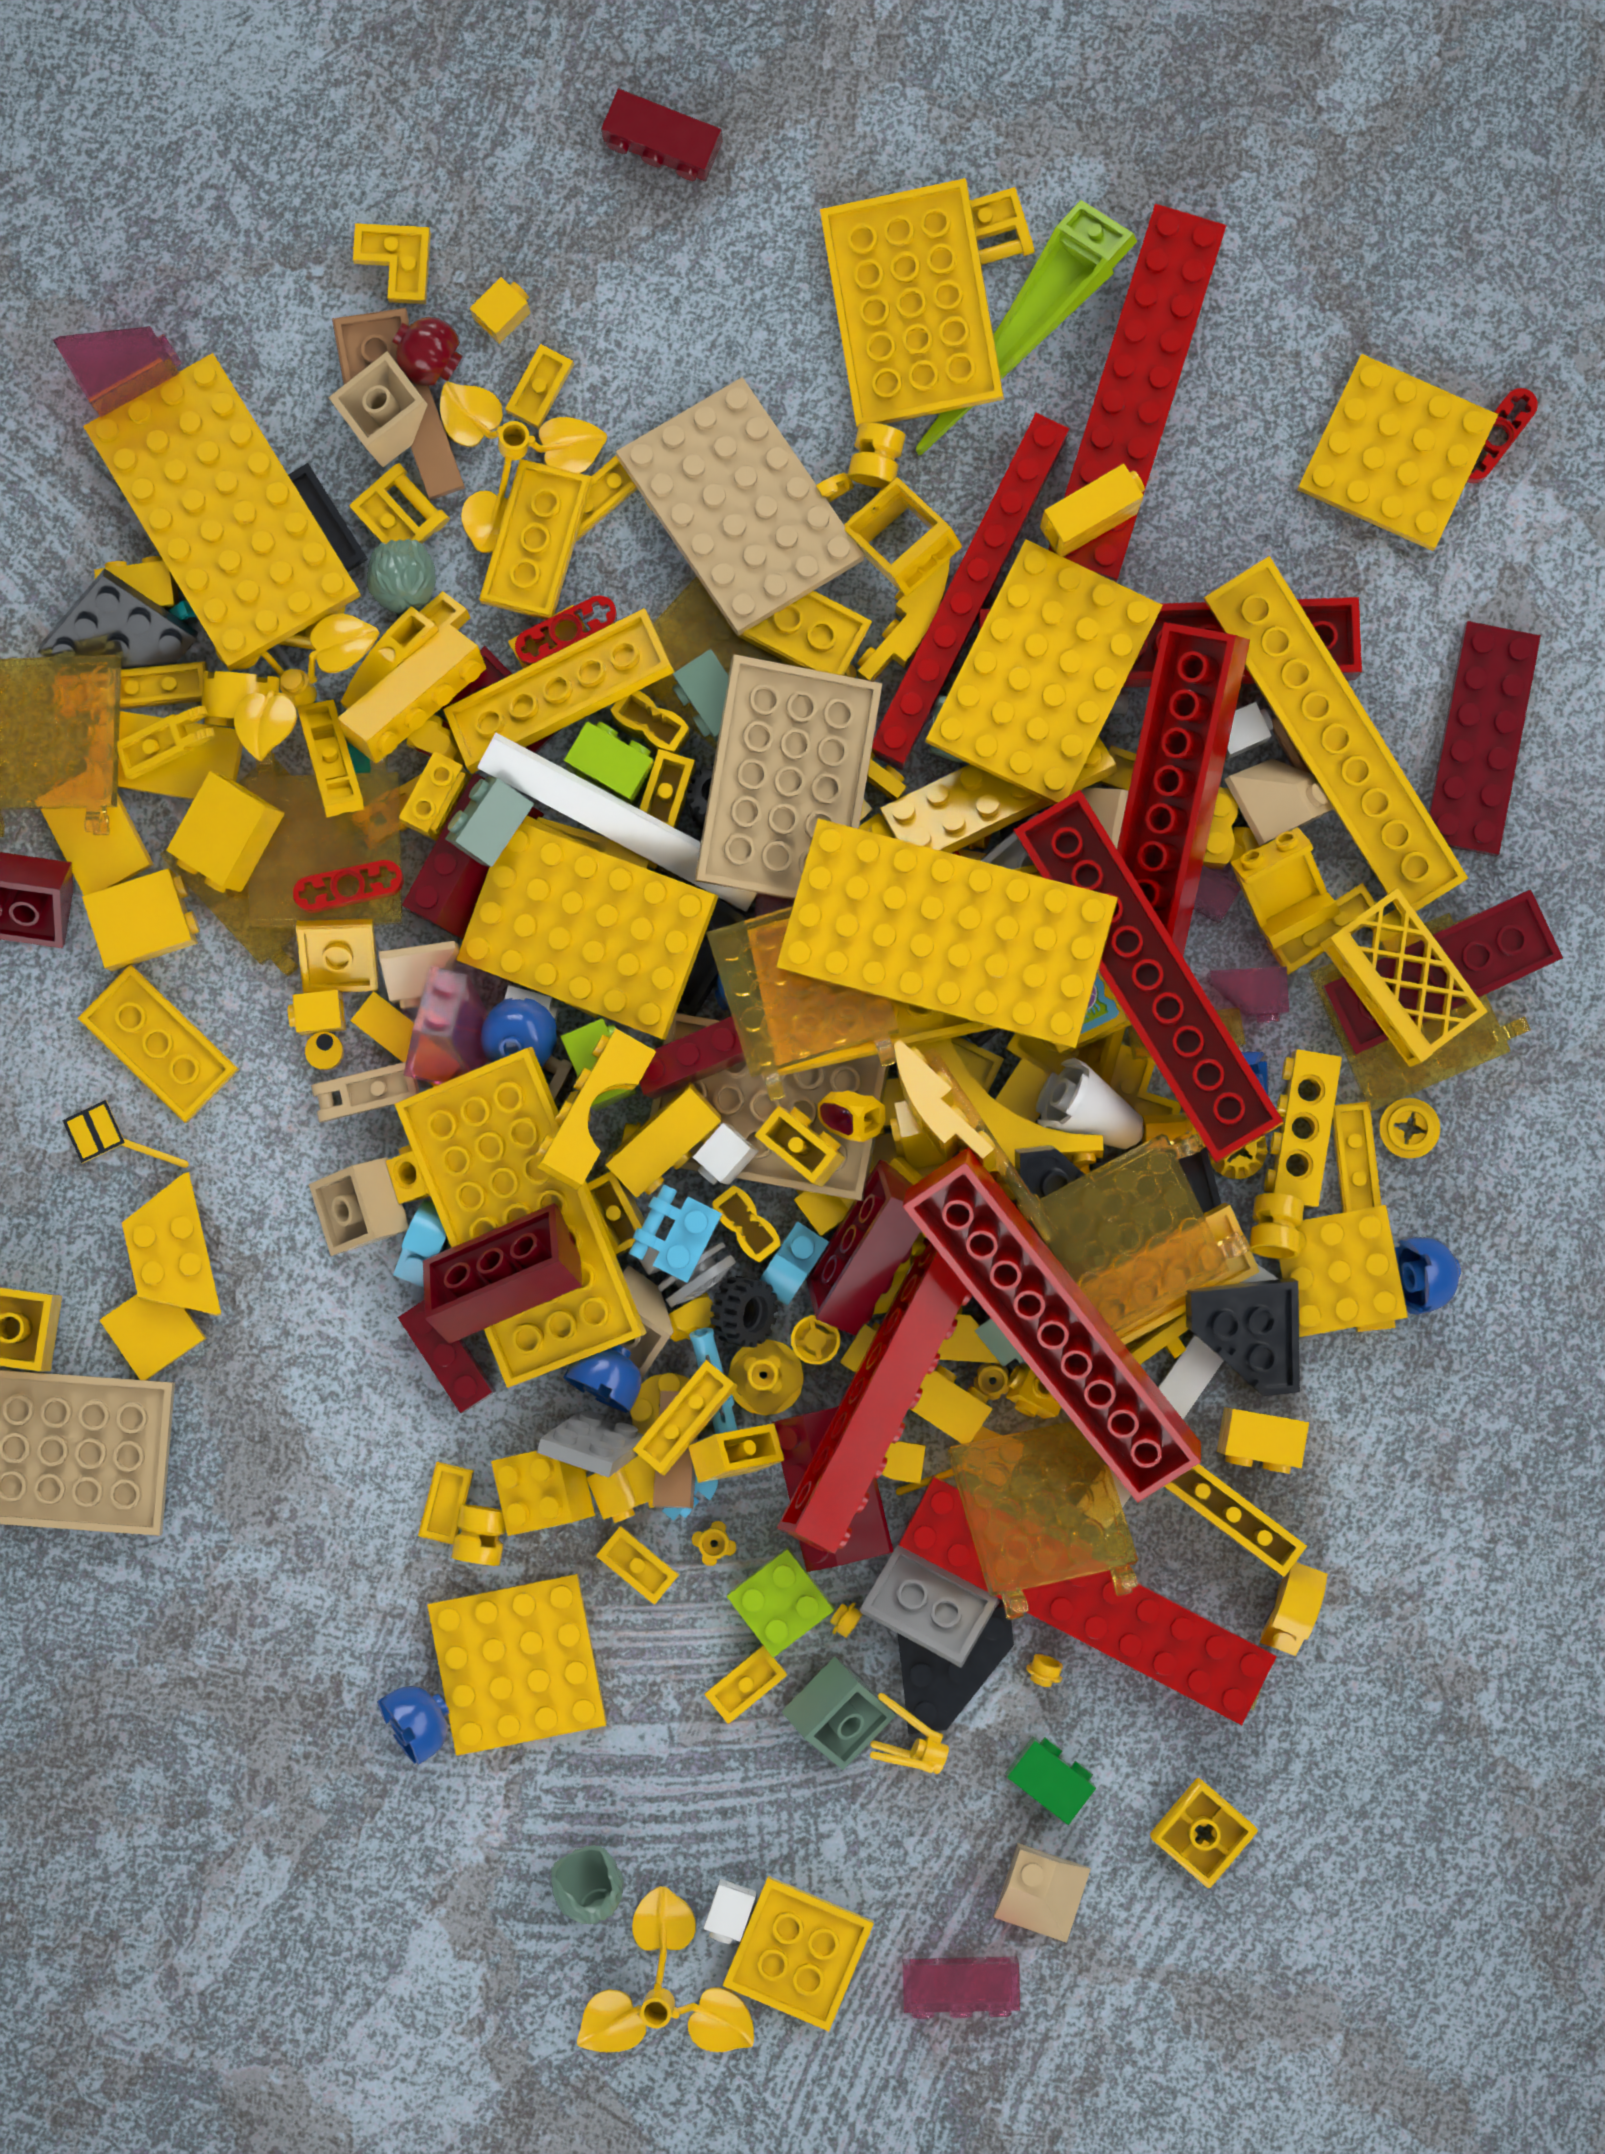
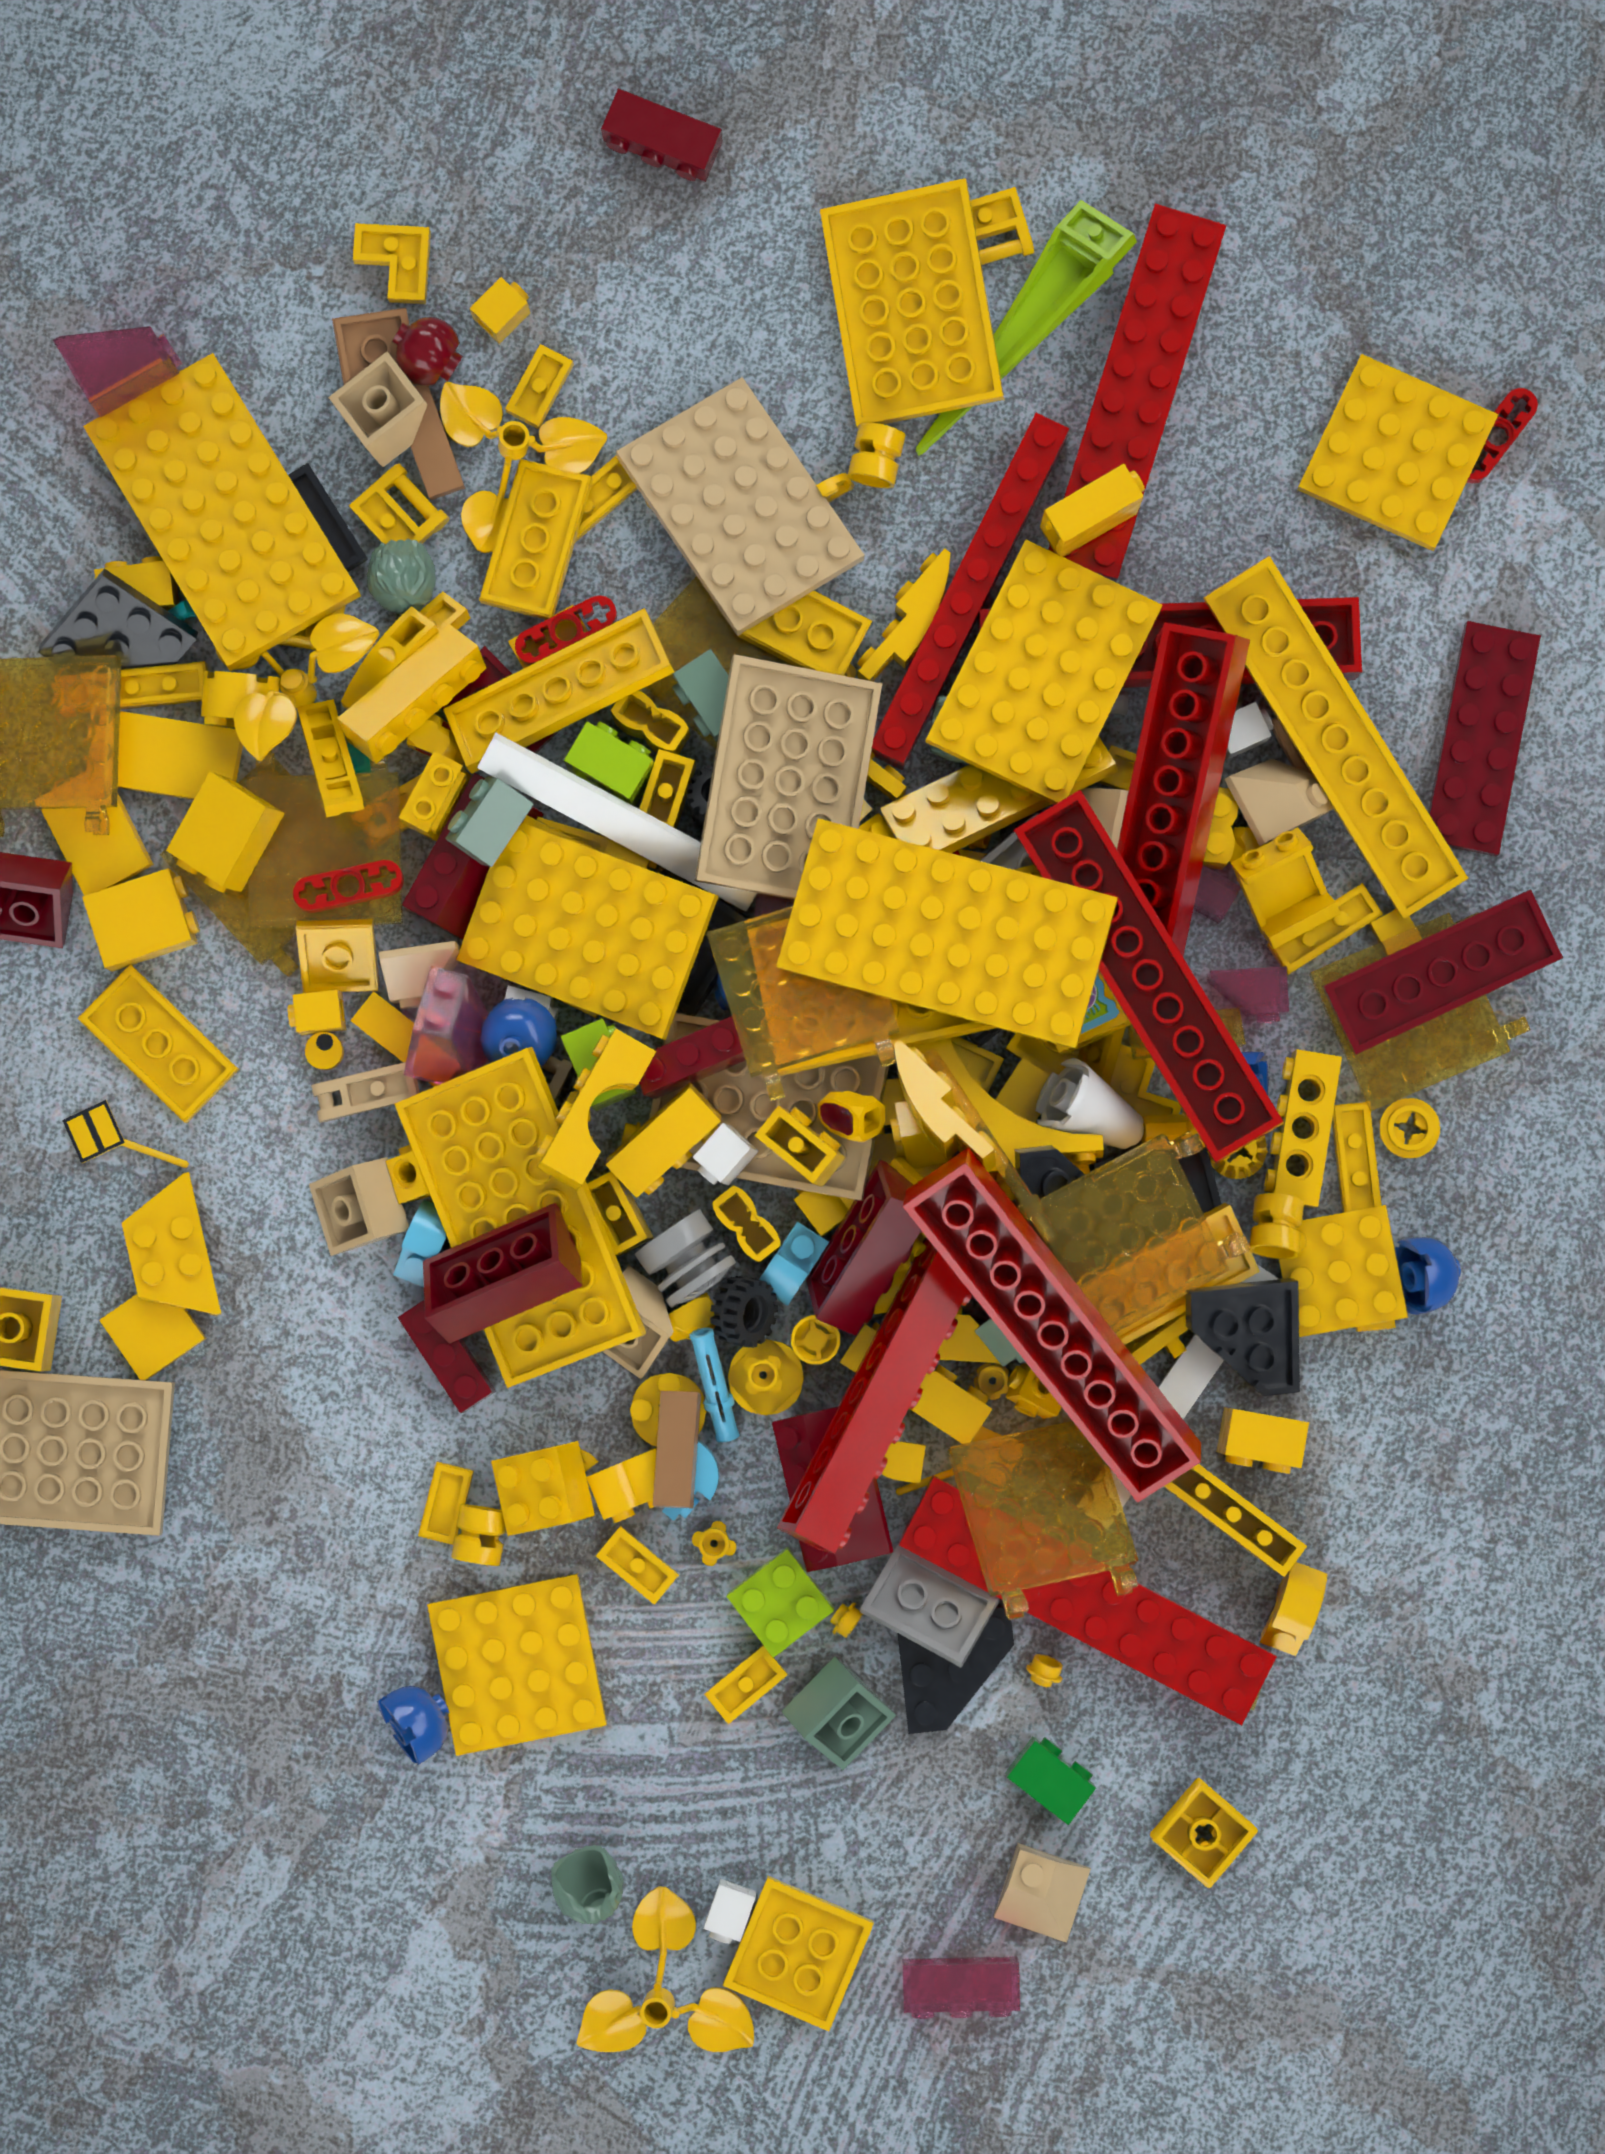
yellow hinge [114,706,215,779] -> none
light grey plate [537,1411,644,1478] -> none
blue cylinder [563,1345,641,1413] -> none
medium azure plate [629,1184,722,1283] -> none
yellow plate [632,1360,738,1476] -> none
yellow brick [688,1423,784,1483] -> none
yellow window [844,477,962,597] -> none
yellow plant [869,1693,949,1774] -> none
yellow fence [1320,888,1488,1067] -> none

